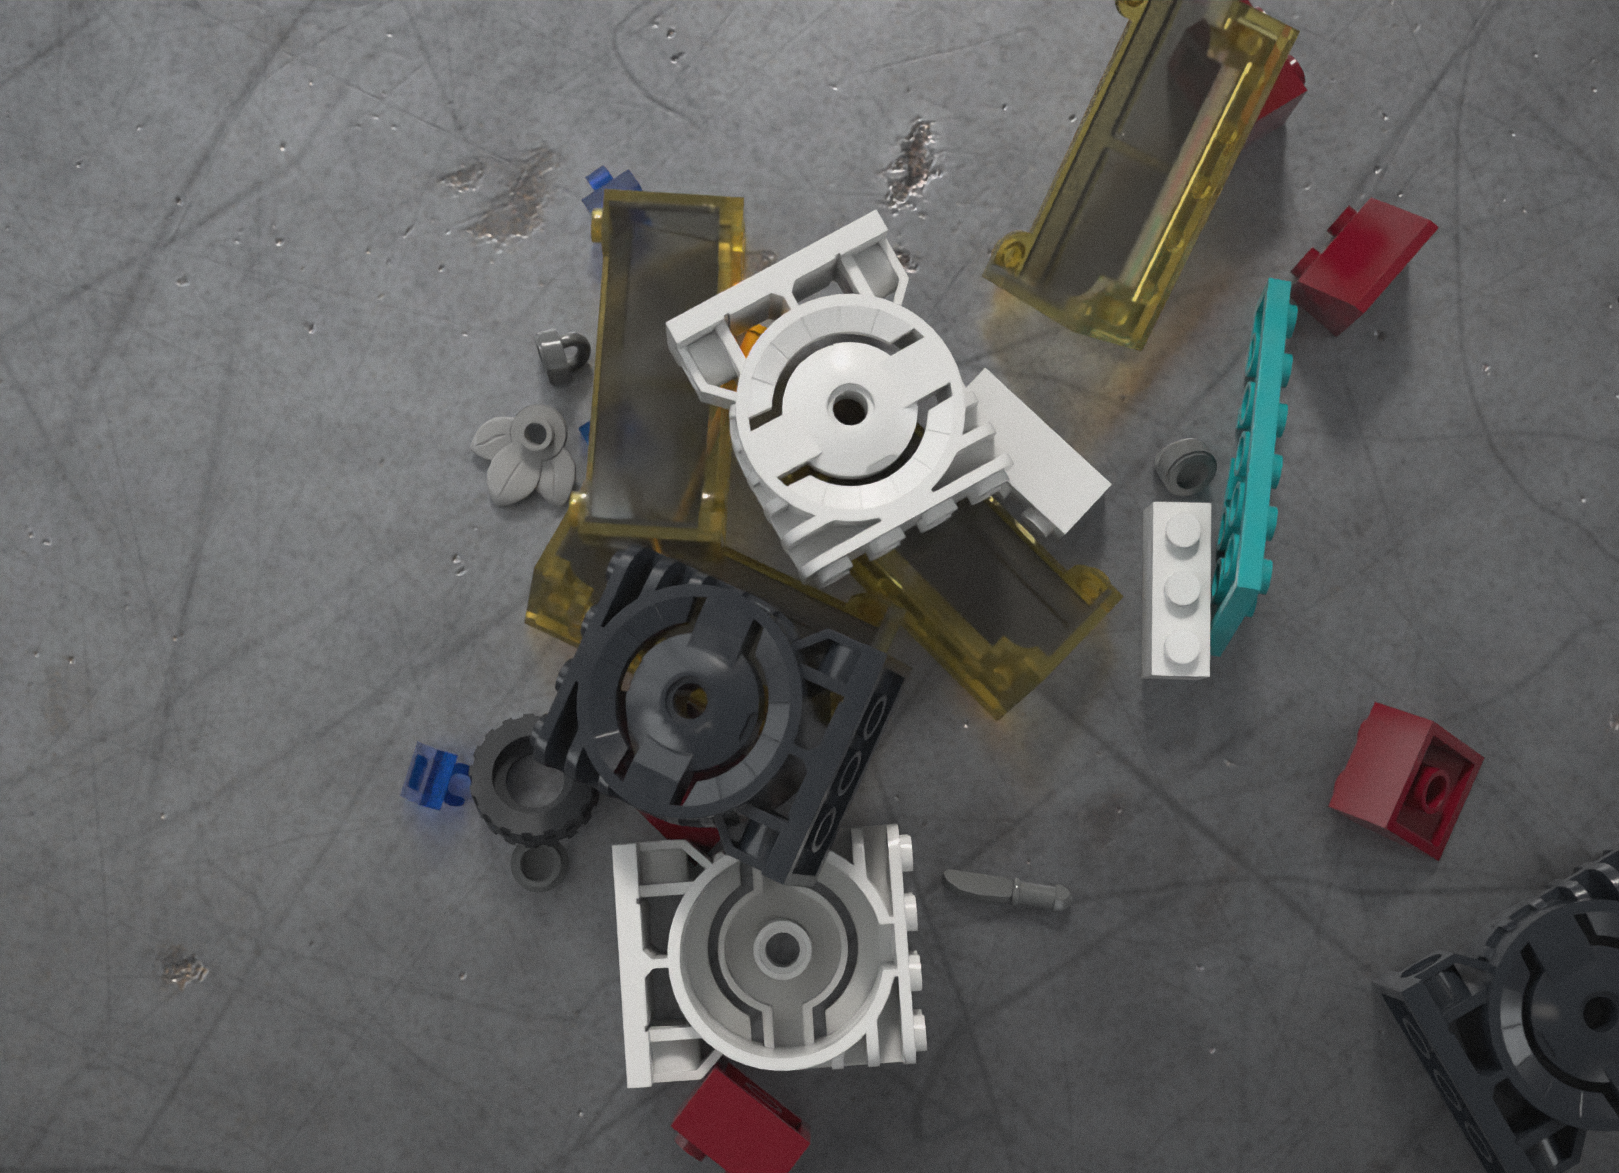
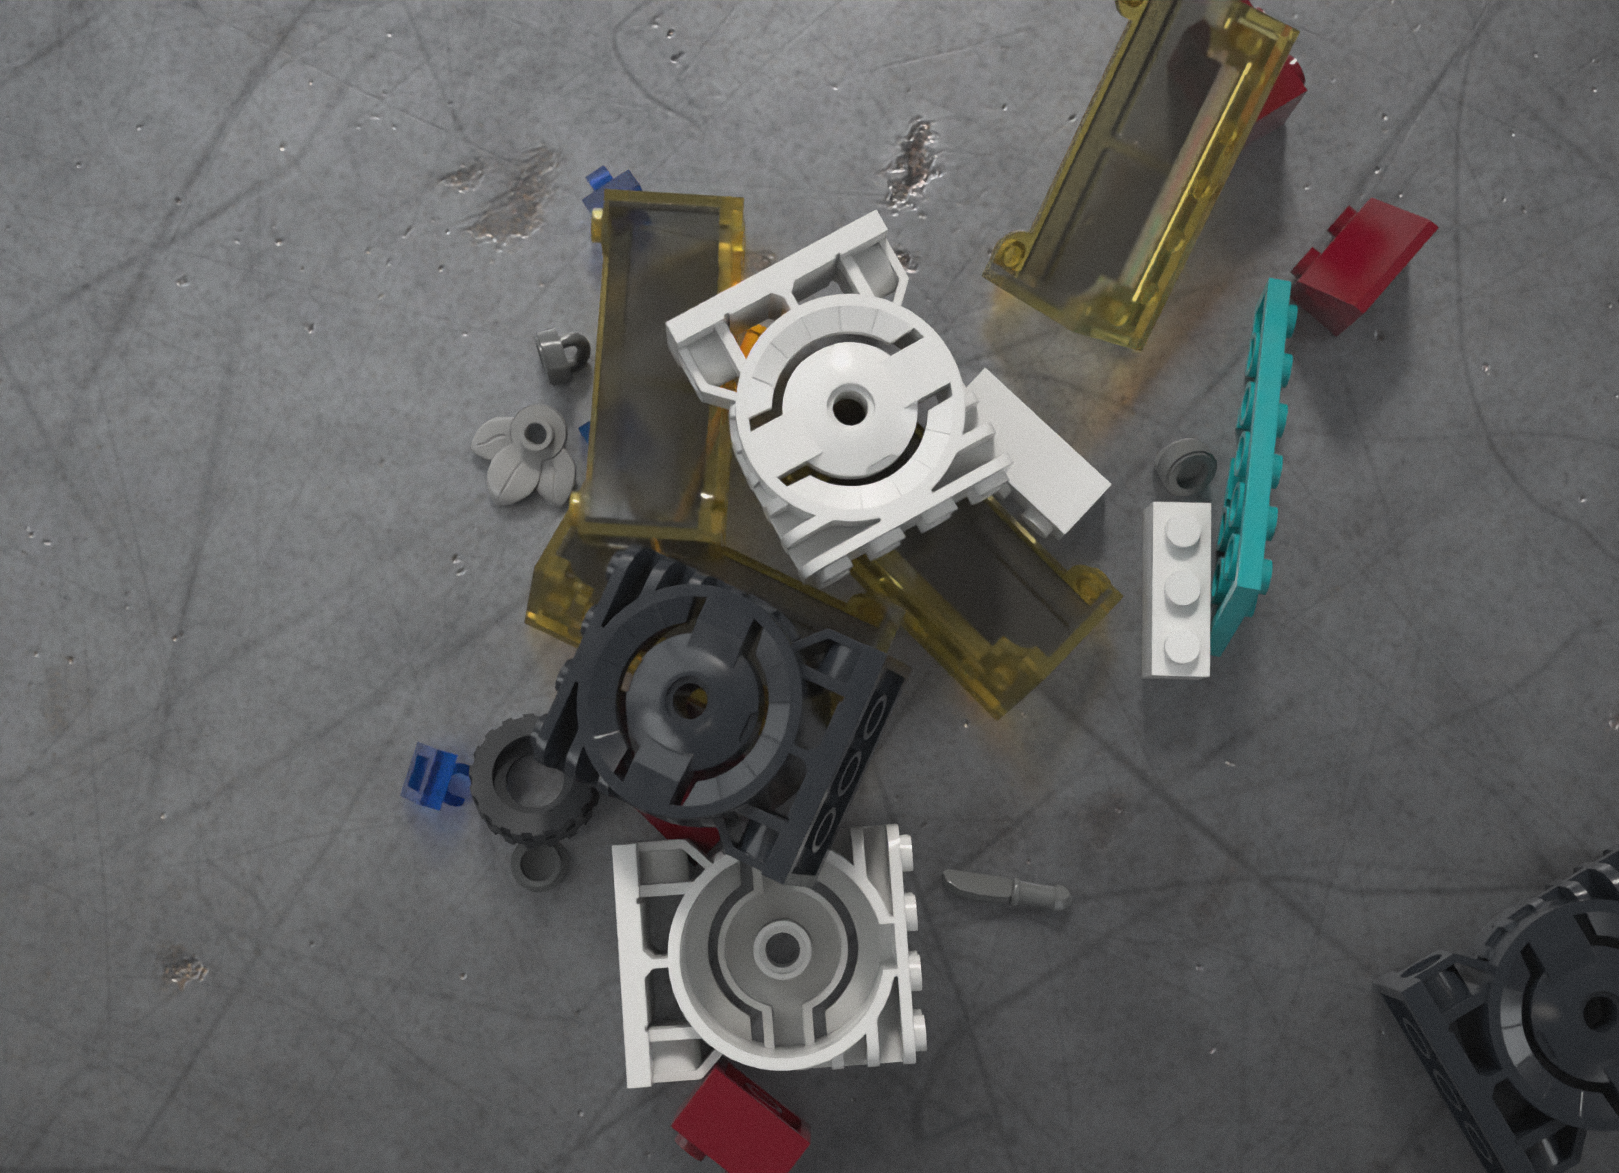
dark red slope [1328,702,1485,861] -> none

